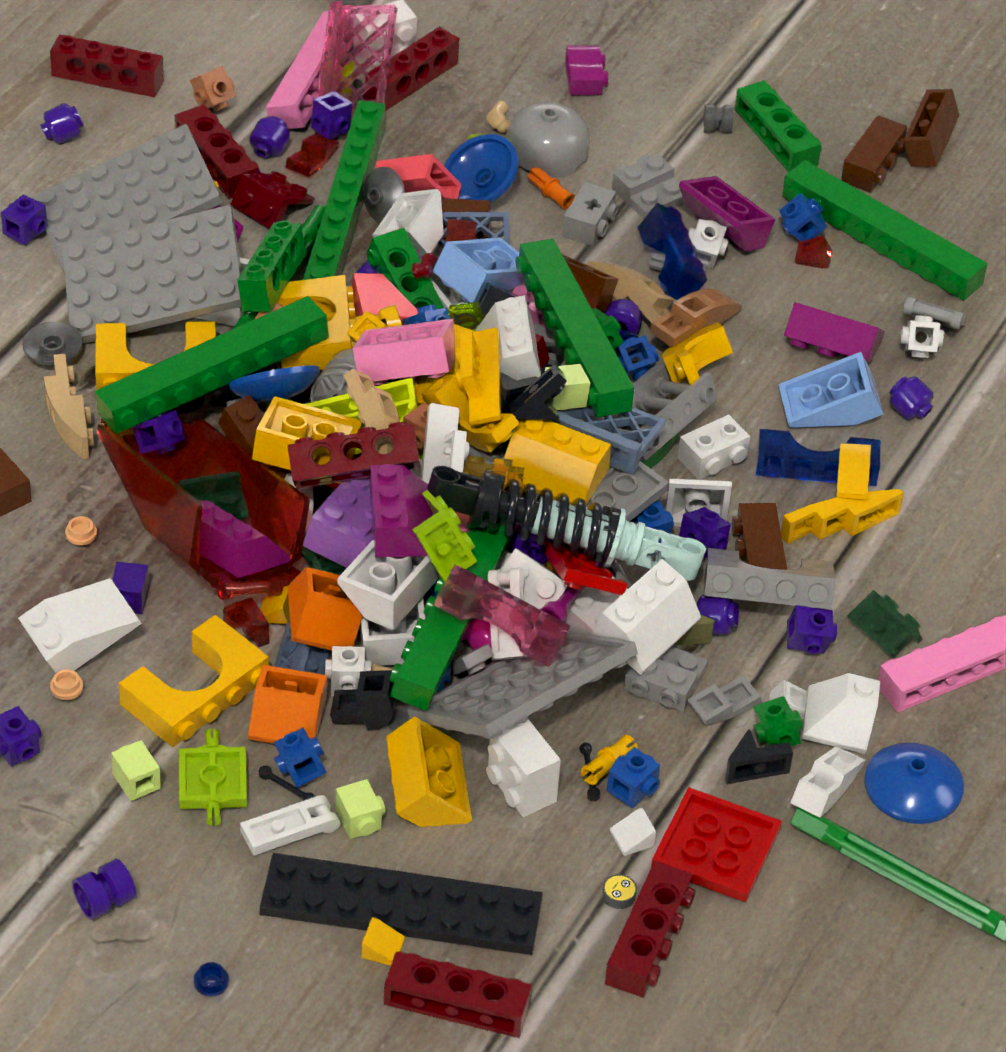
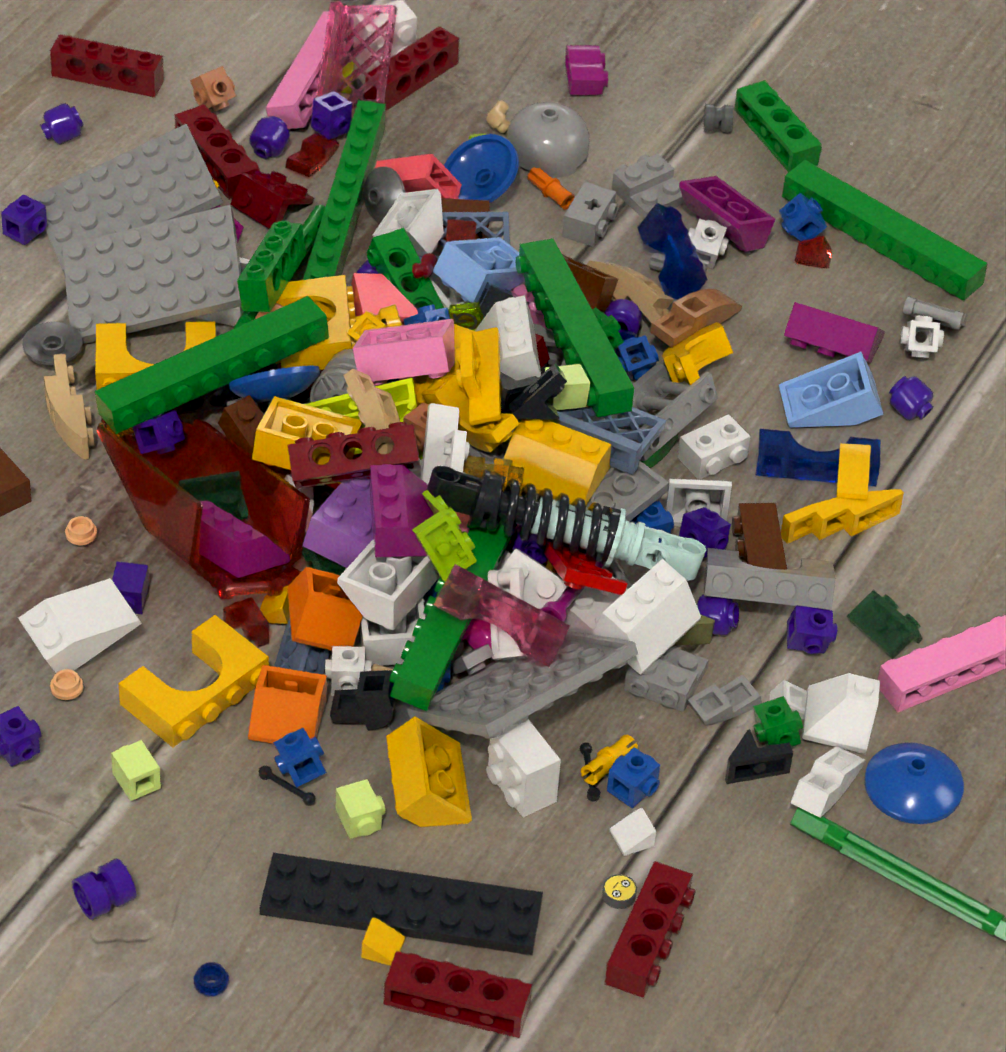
lime plate [179,728,247,826] -> none
white plate [240,795,341,856] -> none
red plate [651,787,782,902] -> none
reddish brown brick [841,115,907,193] -> none
reddish brown brick [903,89,959,167] -> none

